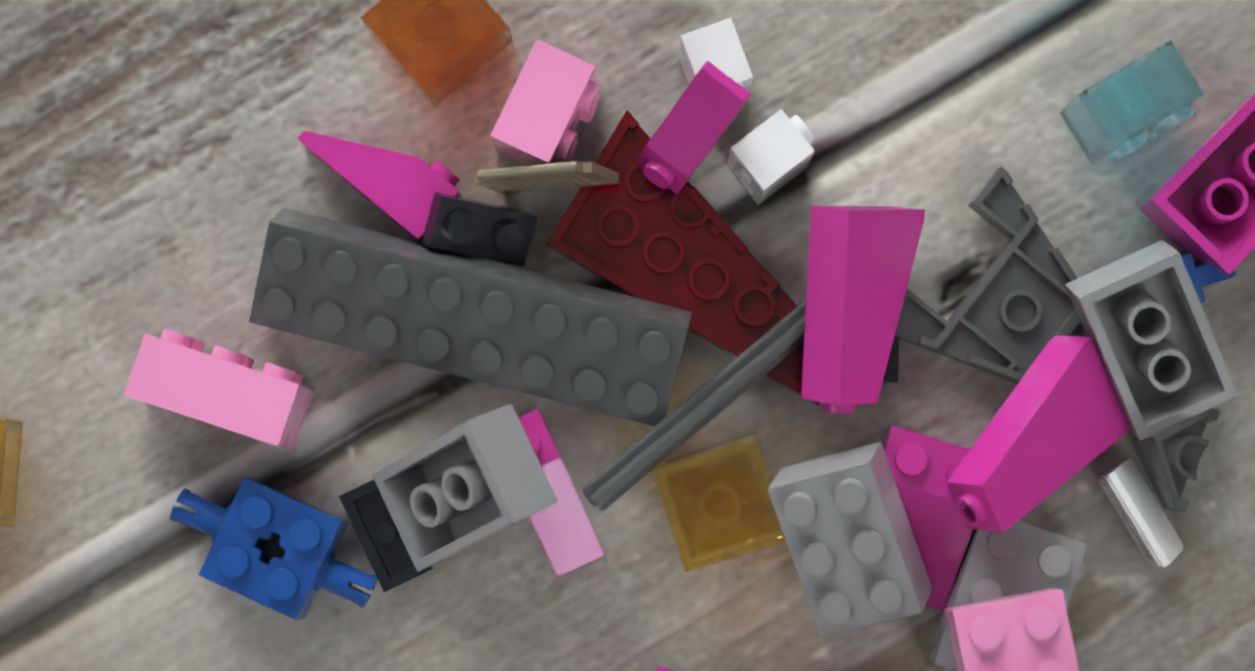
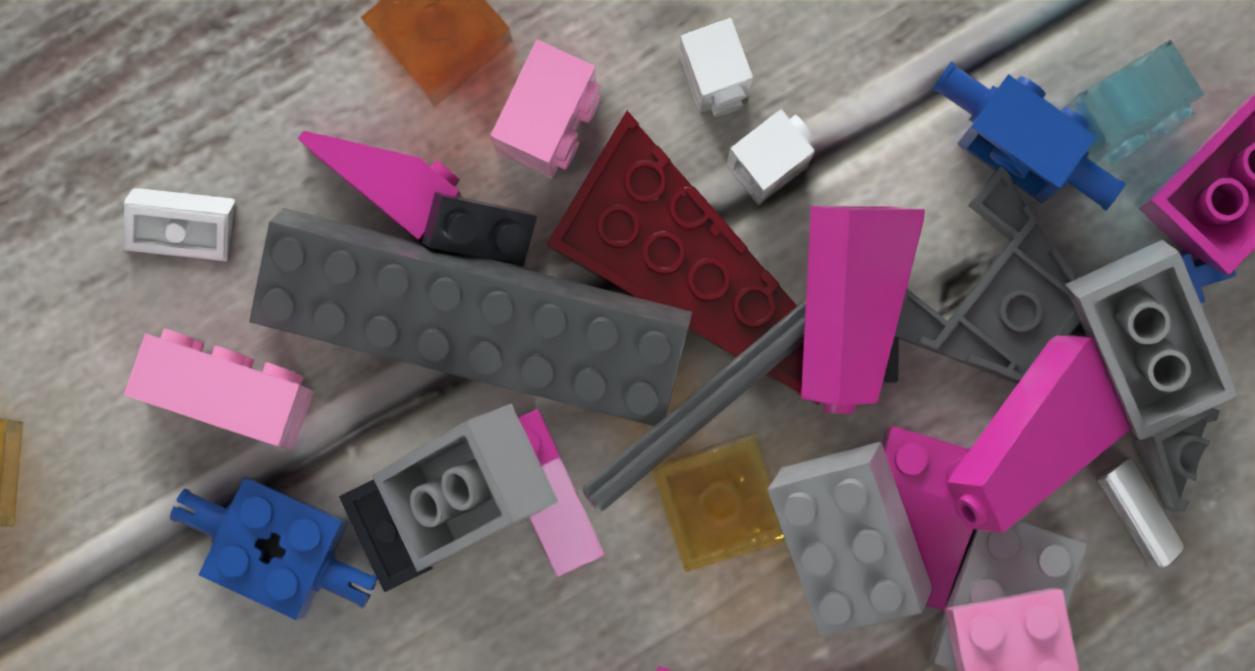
dark tan window [474,161,619,194] -> none
dark pink slope [636,60,751,194] -> none
none -> white slope [124,188,235,262]
none -> blue brick [932,61,1126,211]

